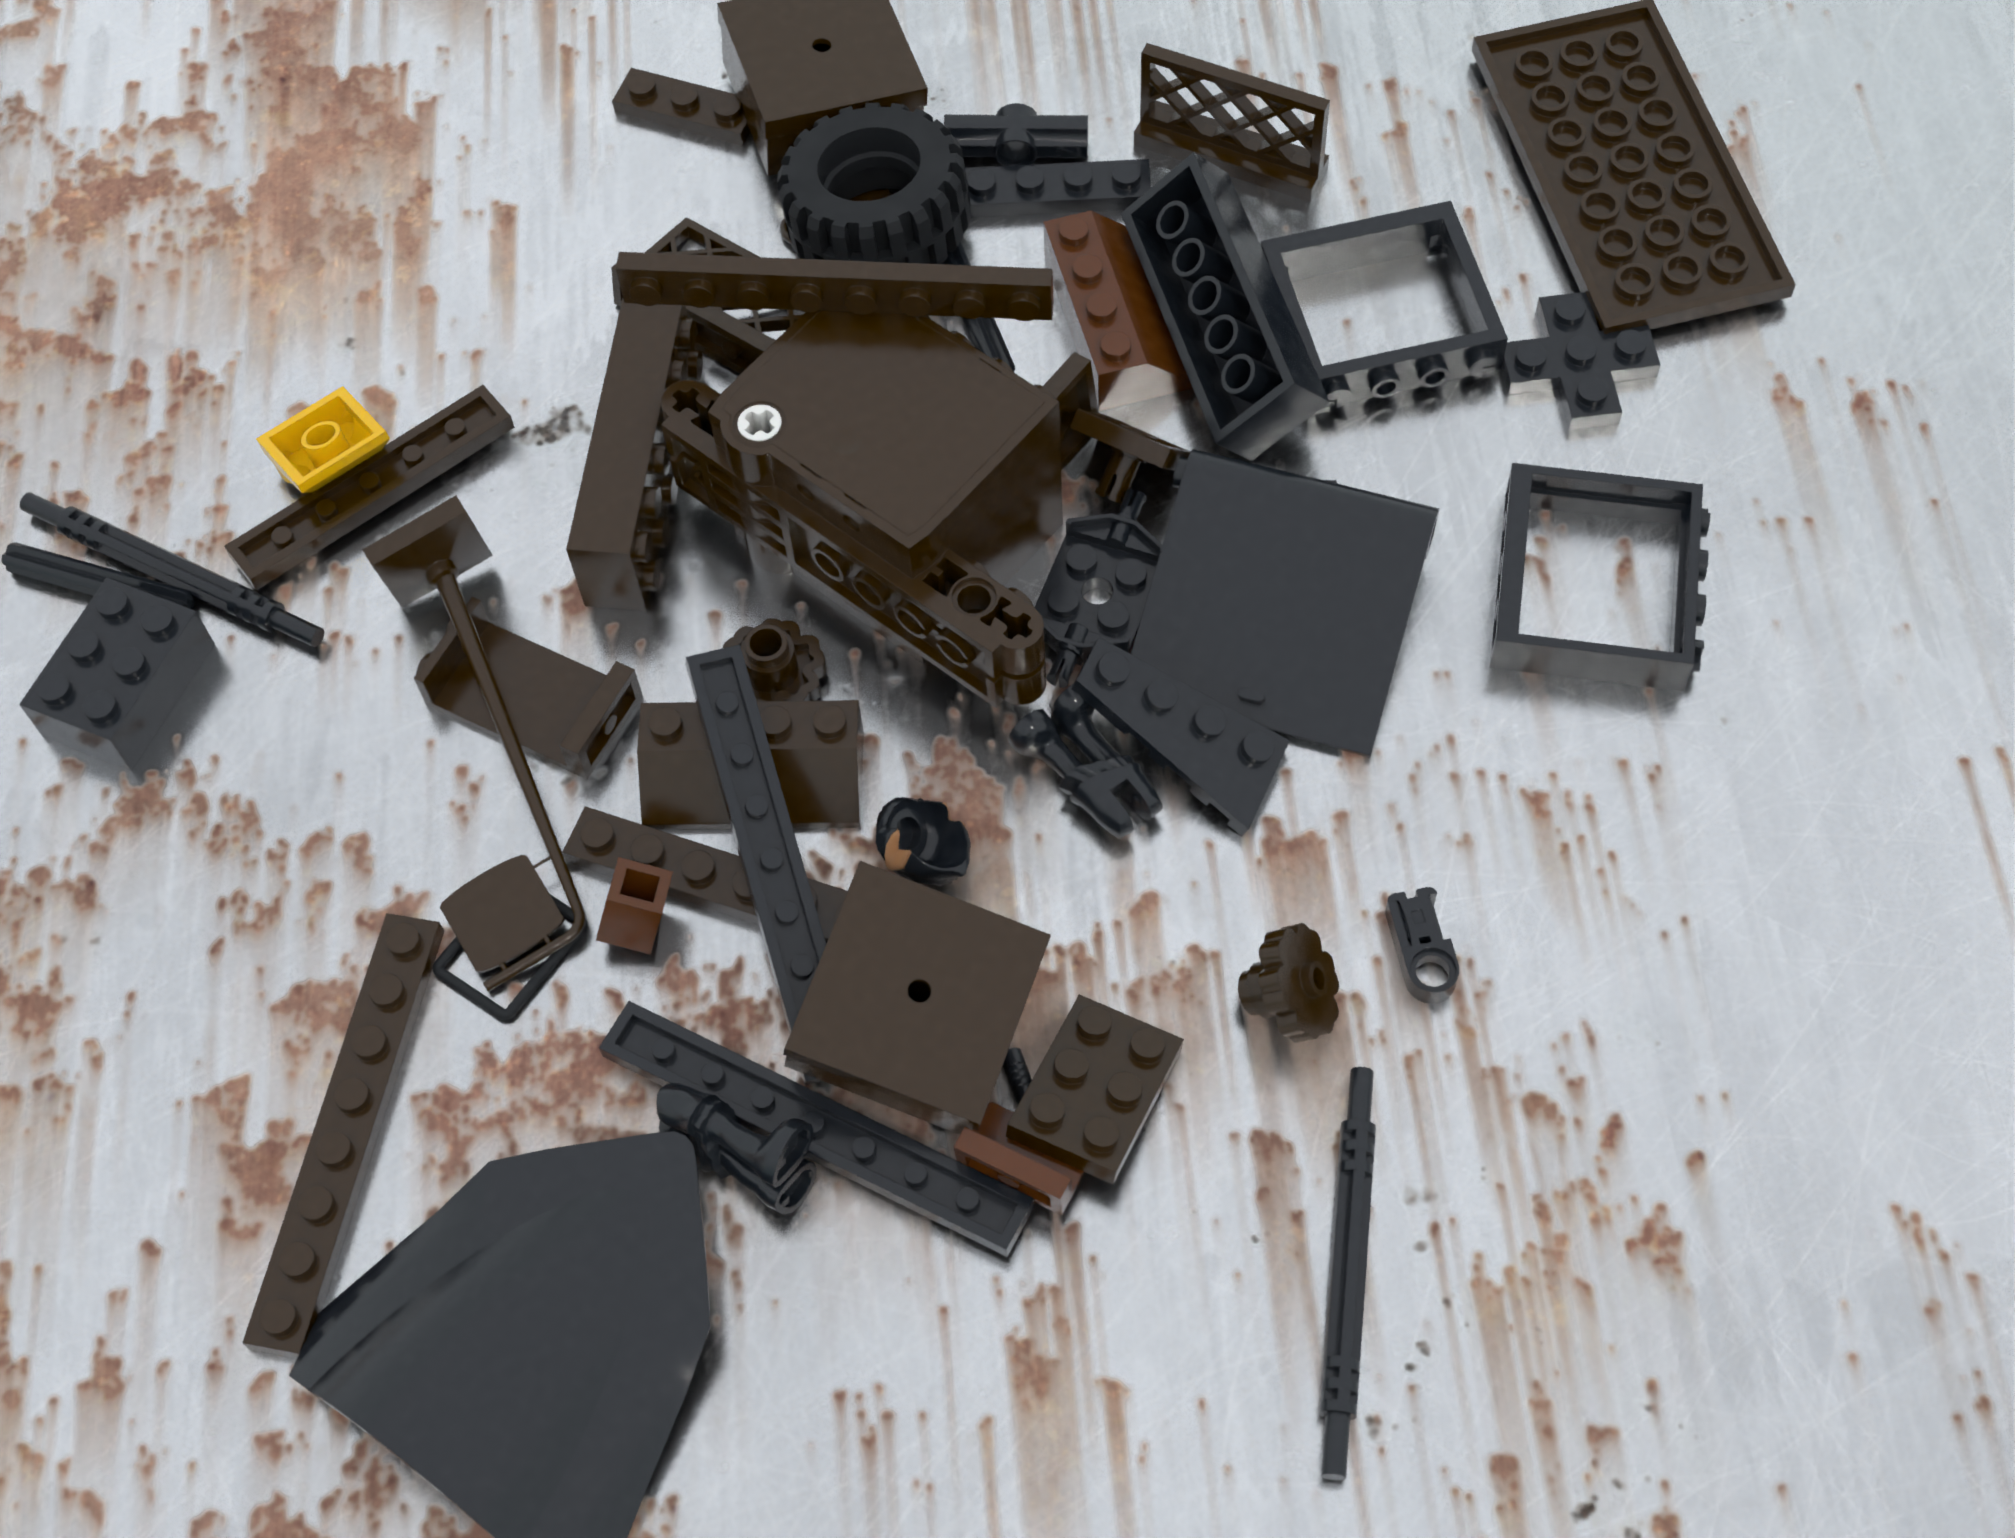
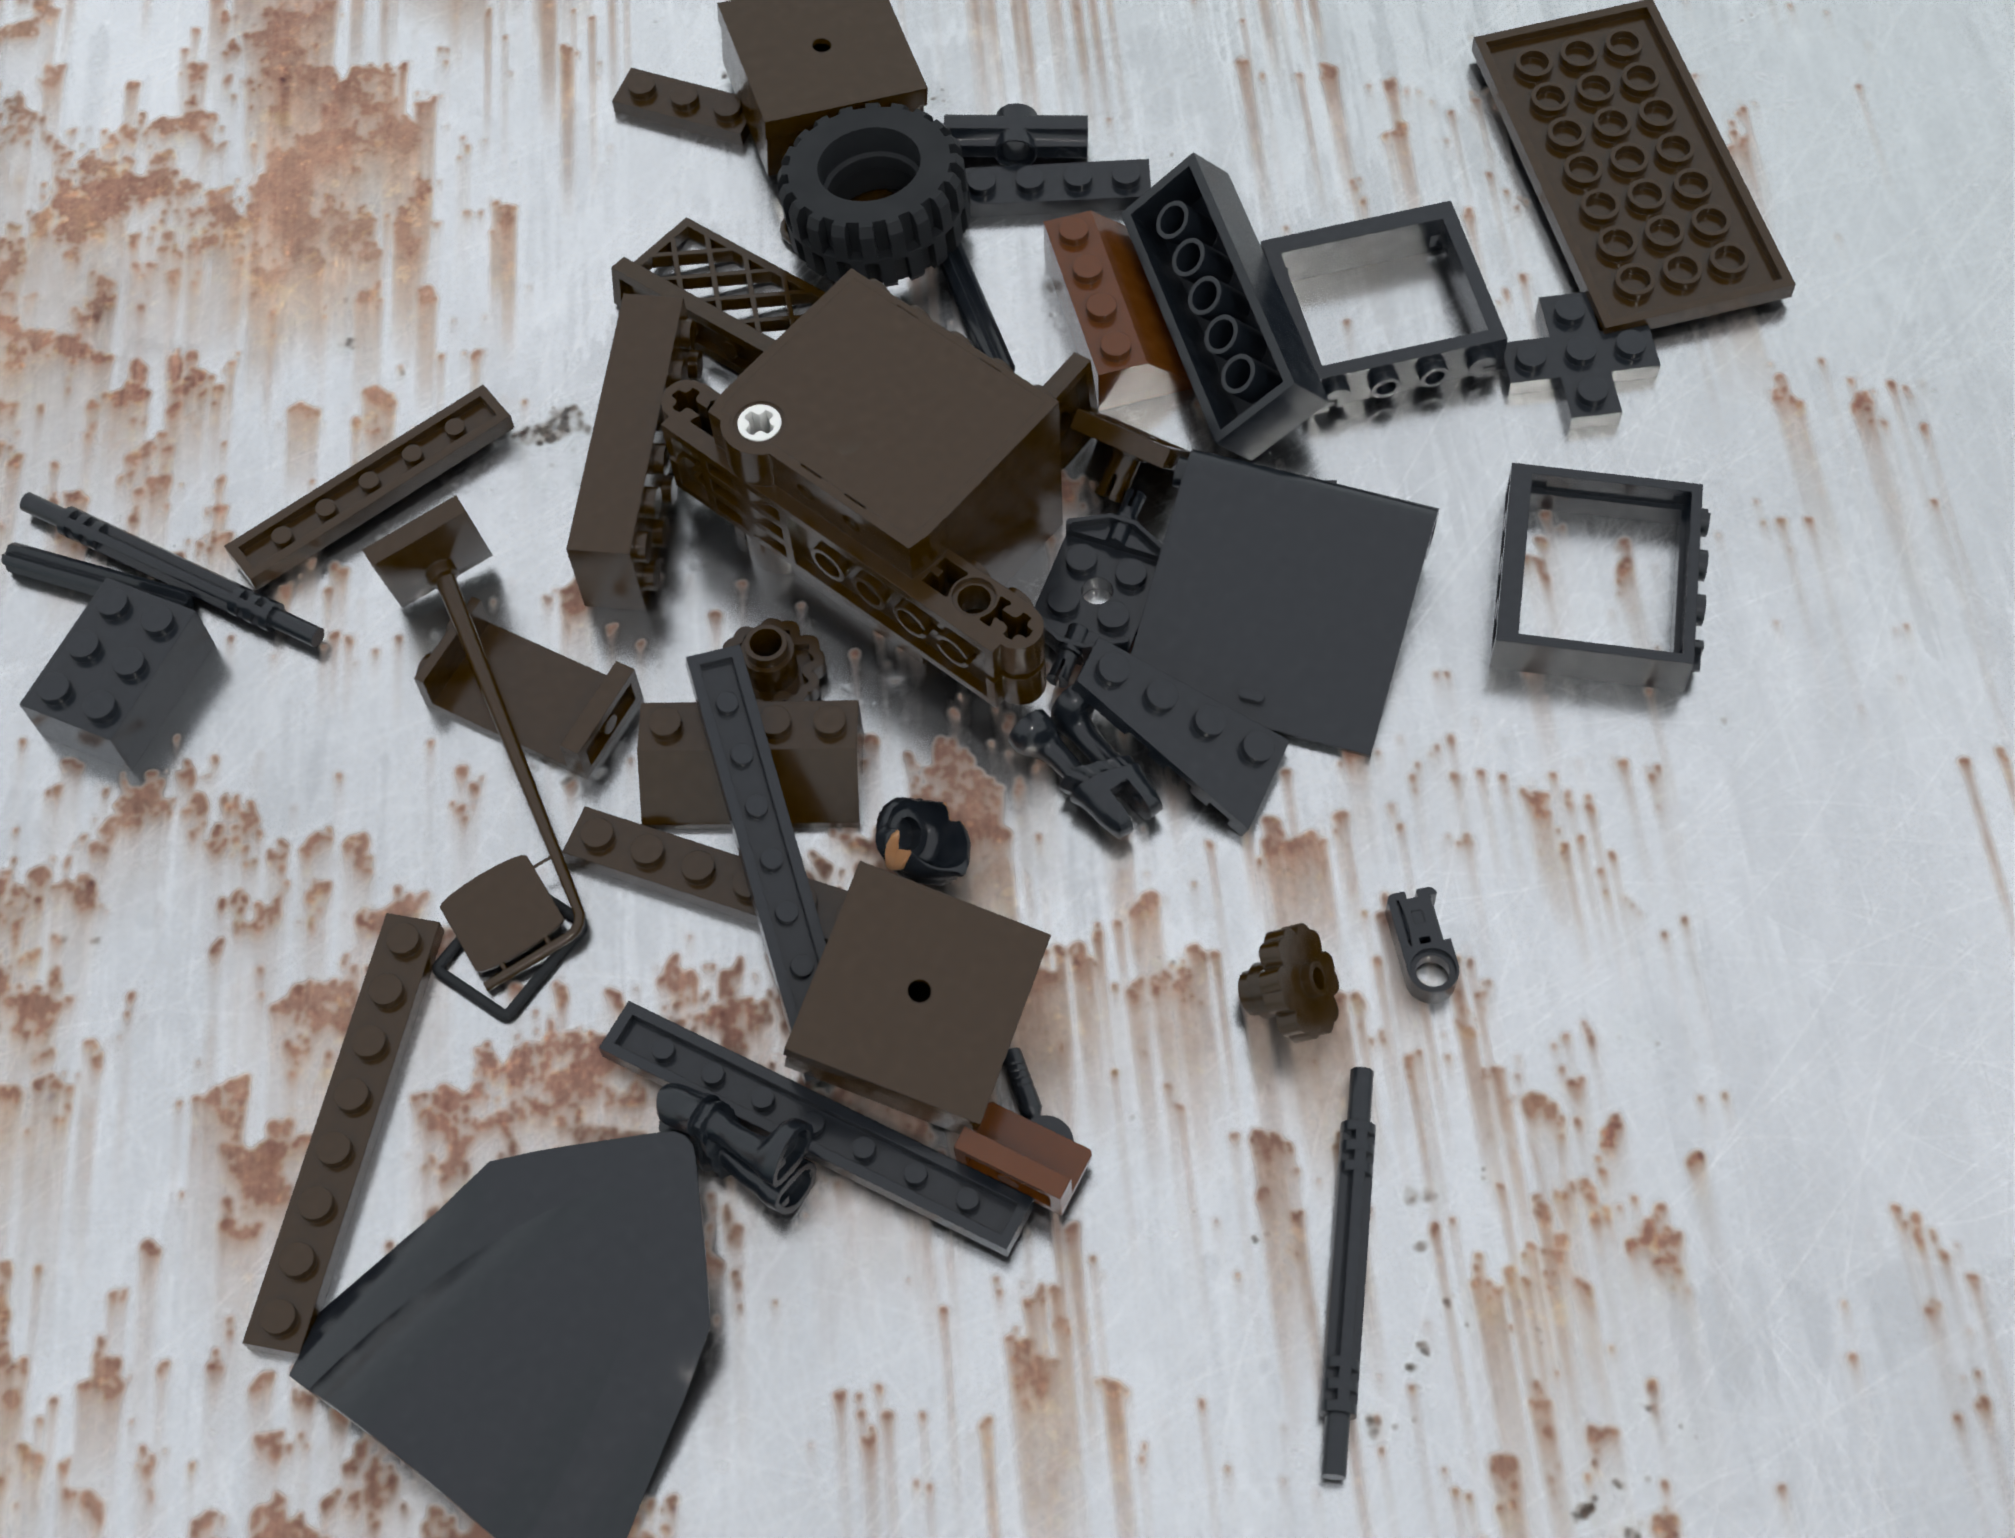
yellow slope [256,386,390,493] -> none
reddish brown brick [596,857,673,954] -> none
dark brown plate [616,252,1054,321] -> none
dark brown plate [1006,994,1184,1184] -> none
dark brown fence [1134,43,1330,202] -> none

